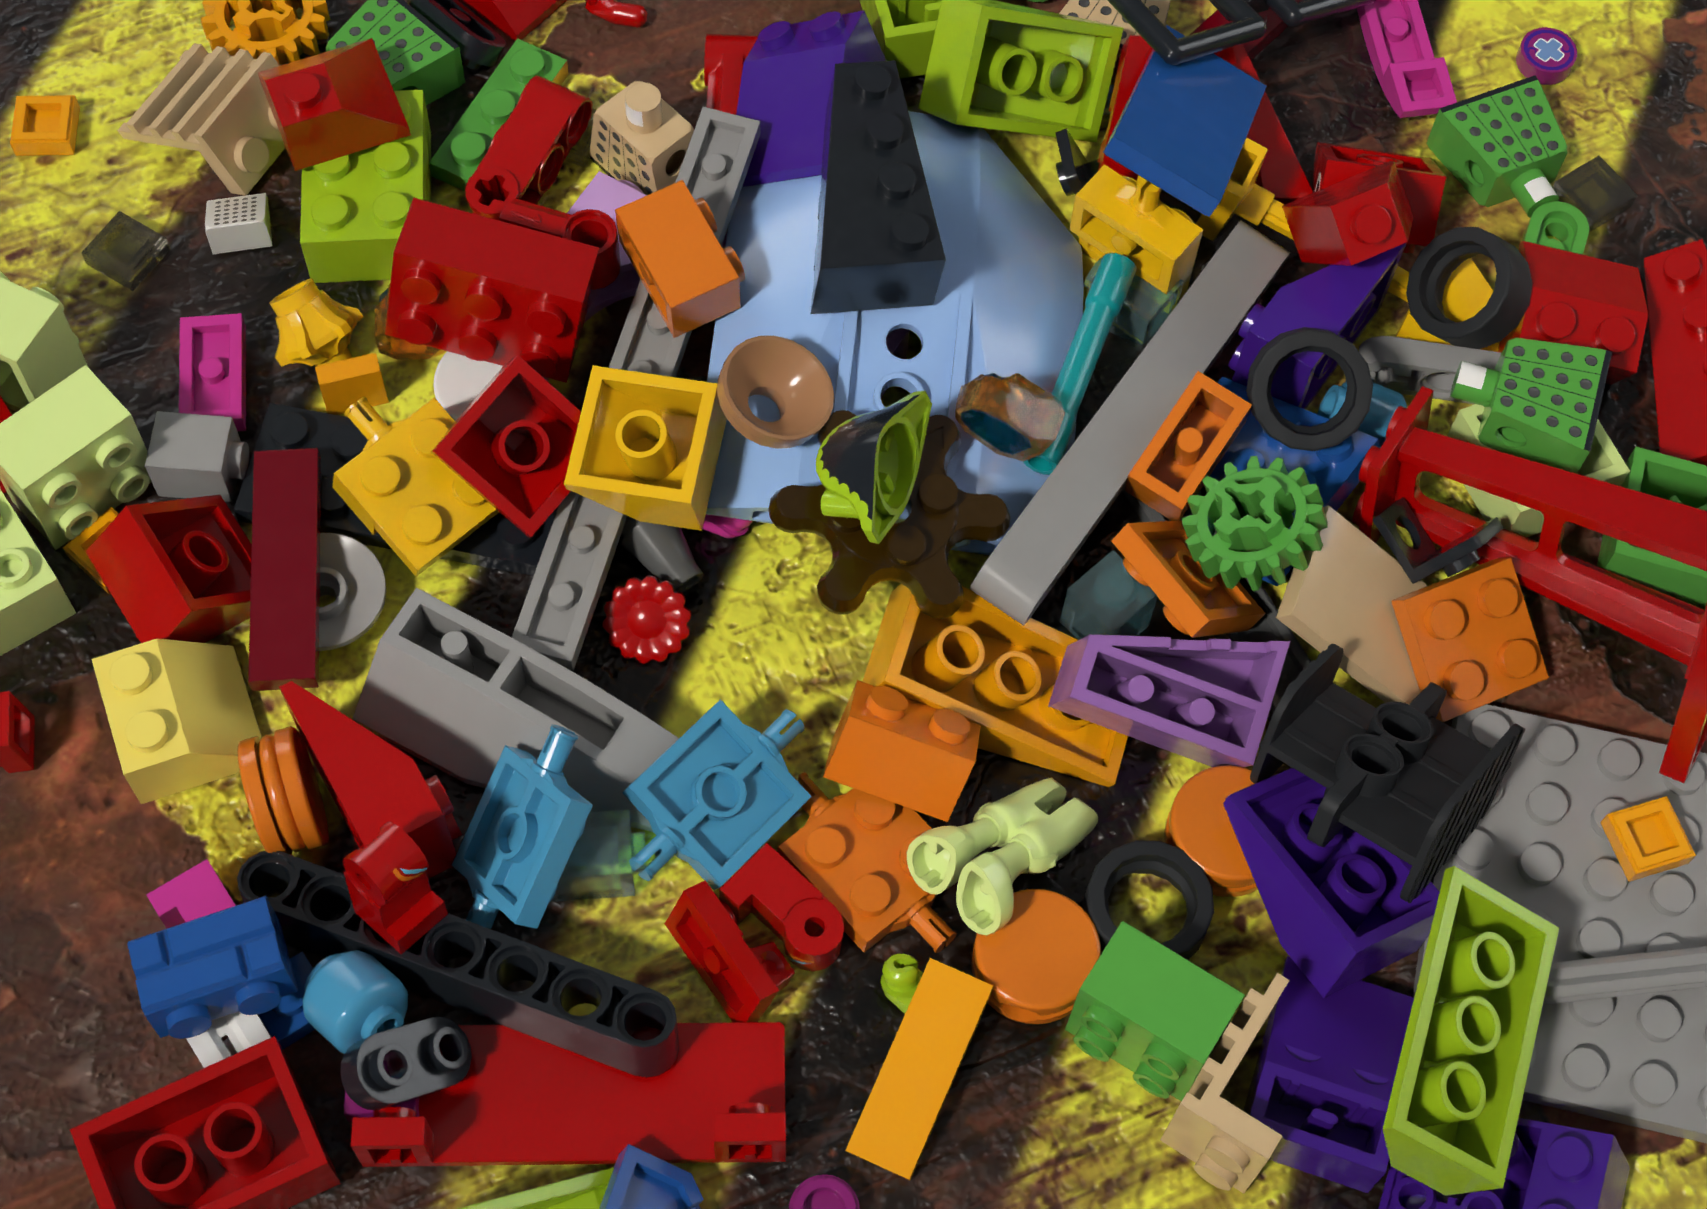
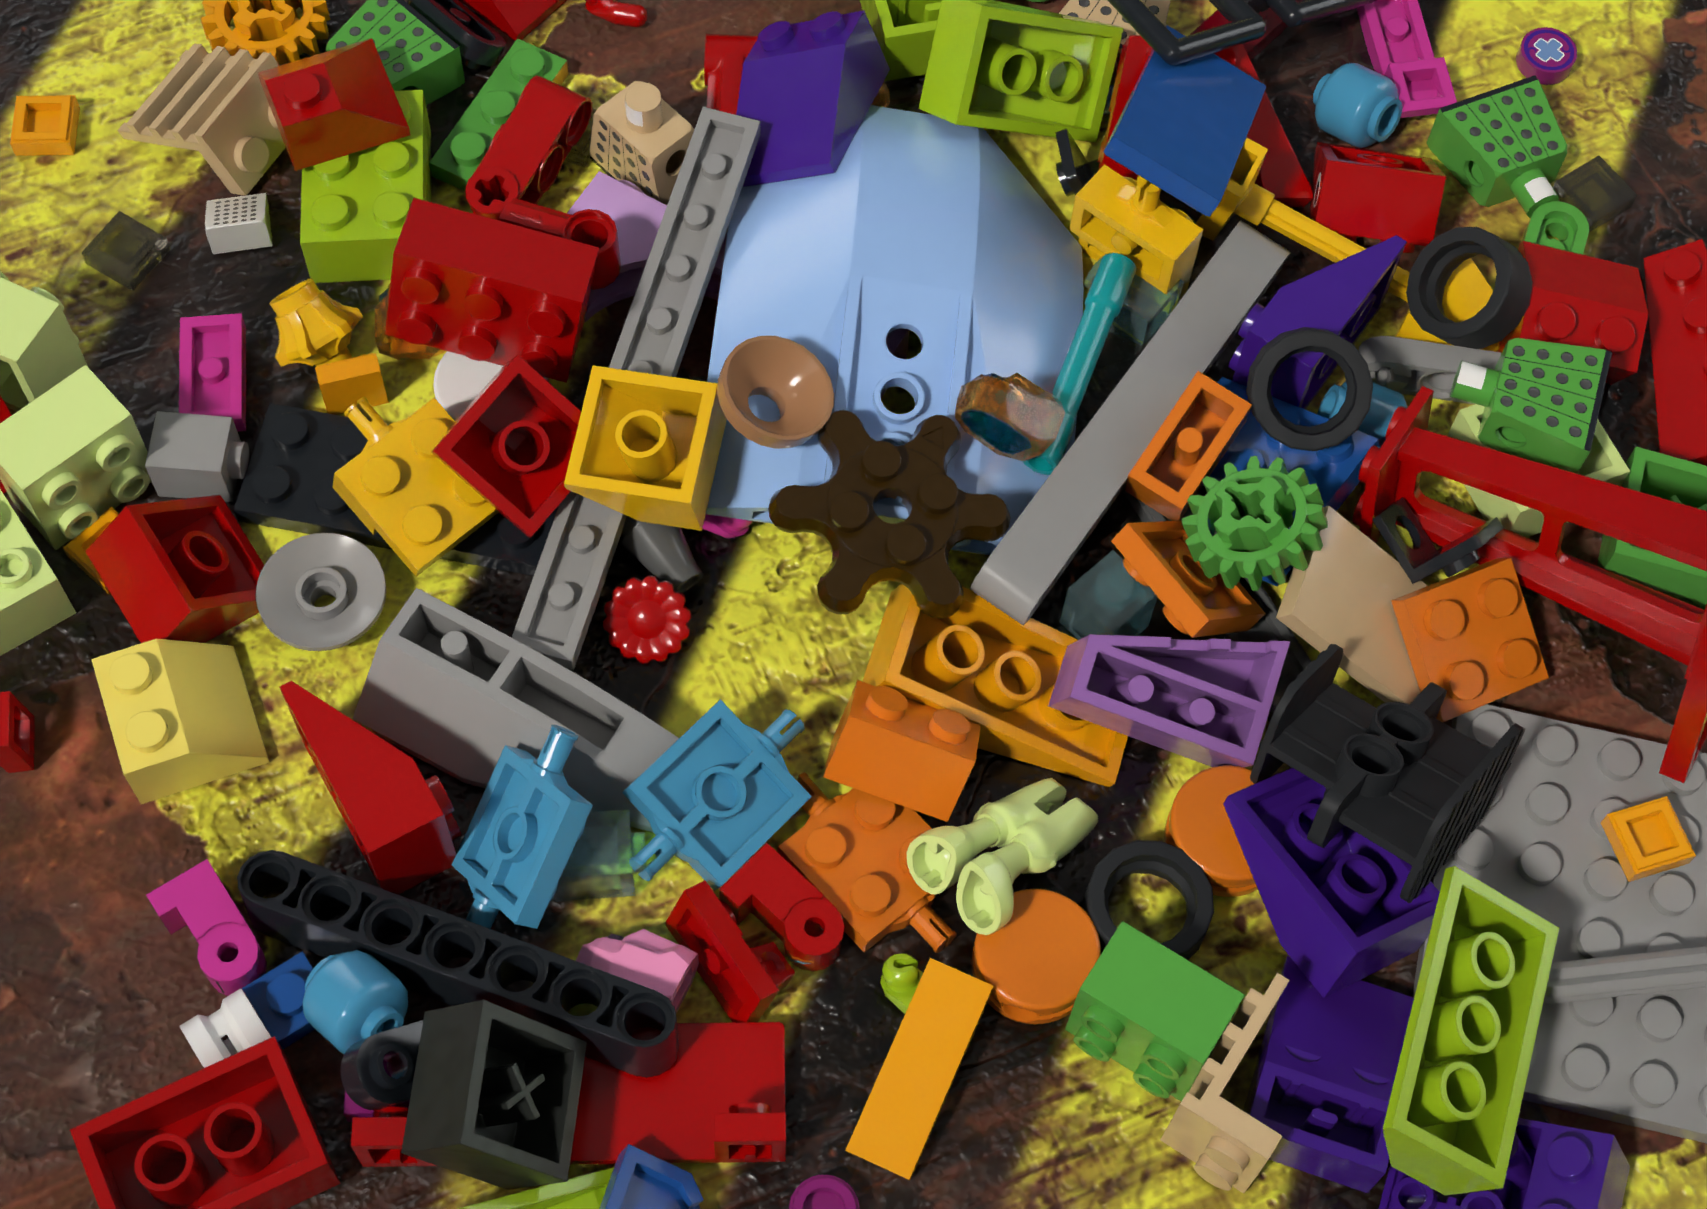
blue brick [127,896,298,1039] -> none
orange head [237,726,329,855] -> none
dark red tile [248,448,321,691] -> none
red leg [343,821,448,954] -> none
orange brick [615,180,745,338] -> none
black wedge [810,60,946,314] -> none
lime hat [816,390,932,544] -> none
red slope [1282,161,1414,266] -> none
none -> pearl dark grey brick [401,1000,587,1190]
none -> bright pink rock [576,929,699,1013]
none -> dark azure head [1313,63,1403,148]

